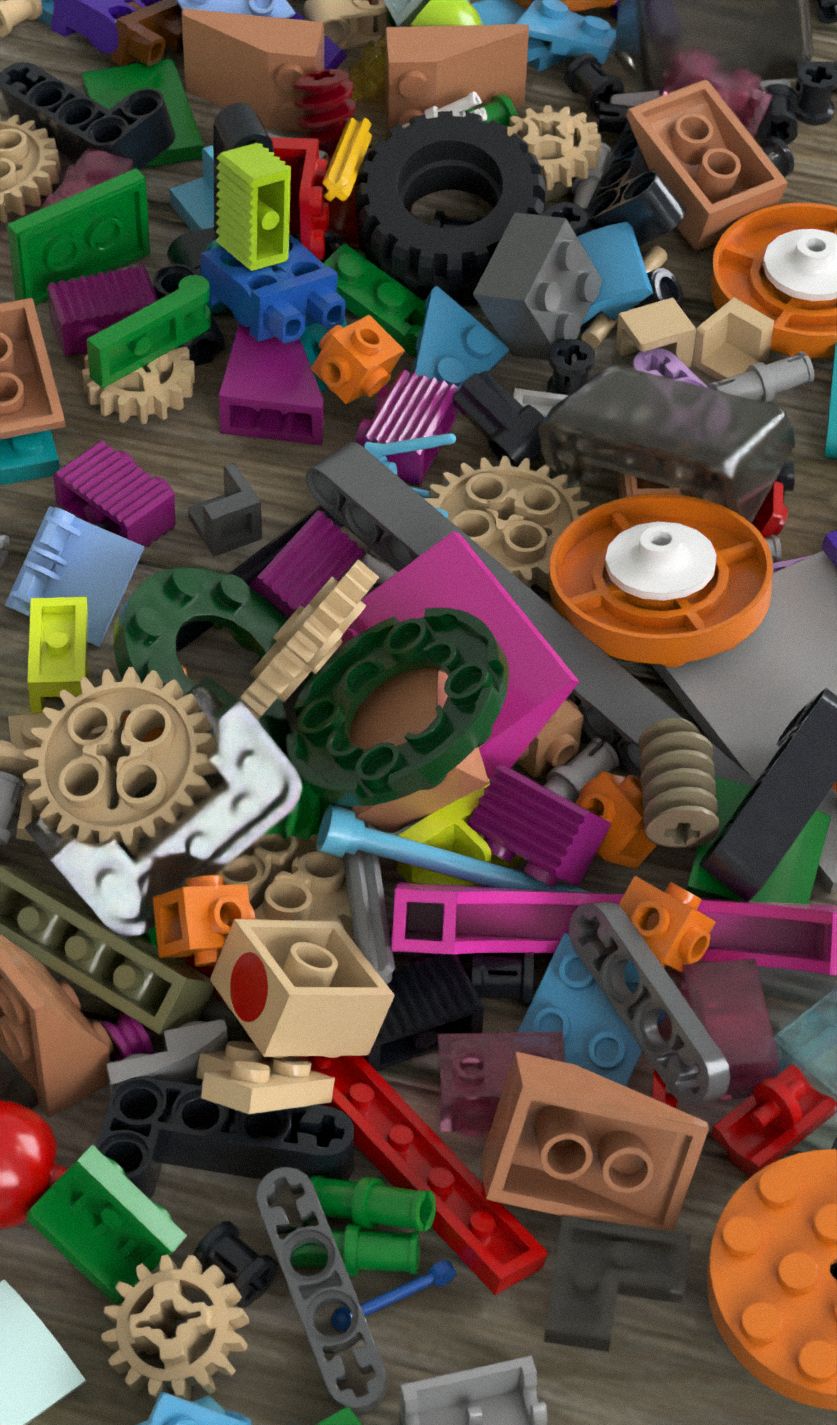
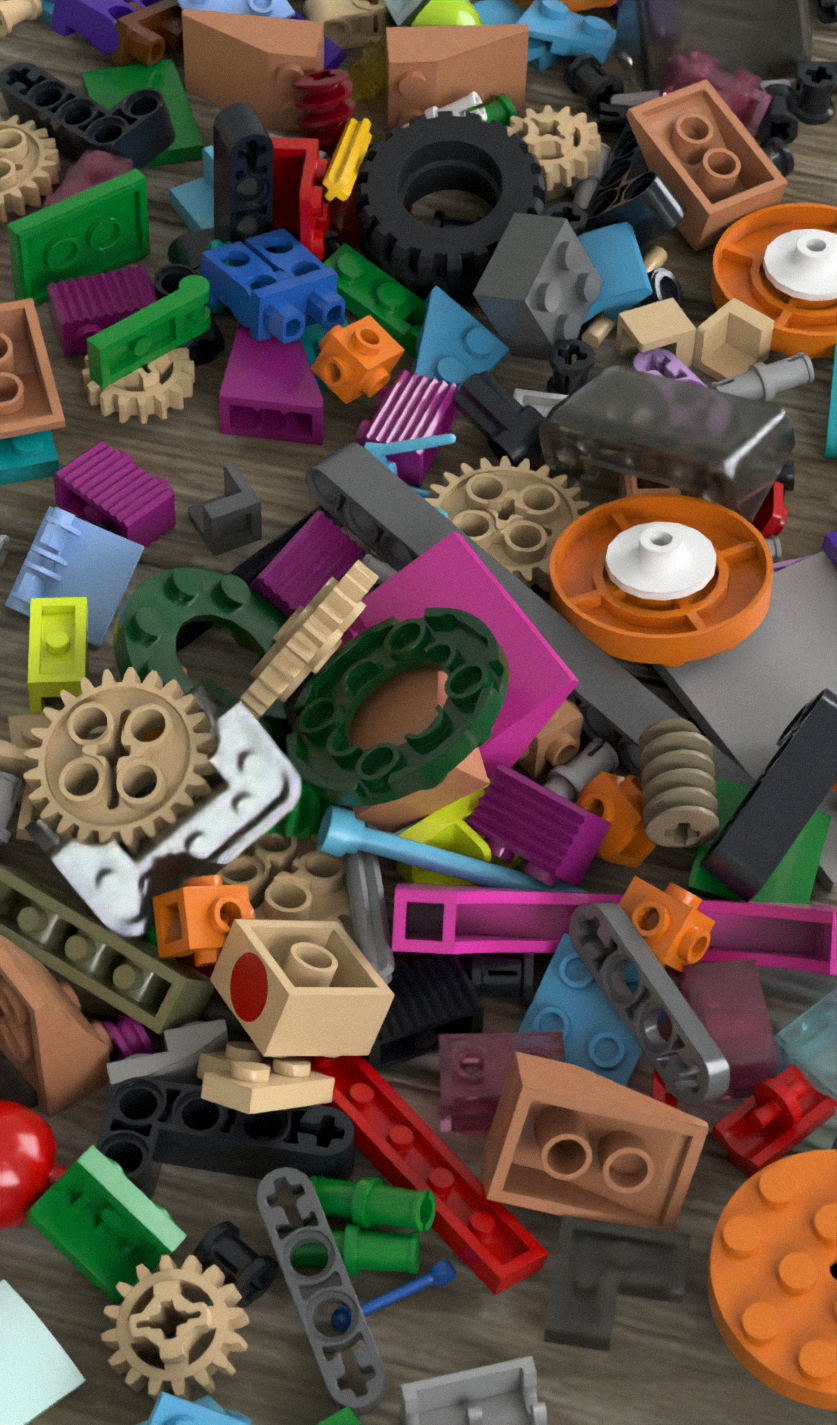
lime brick [216,143,291,271] -> none

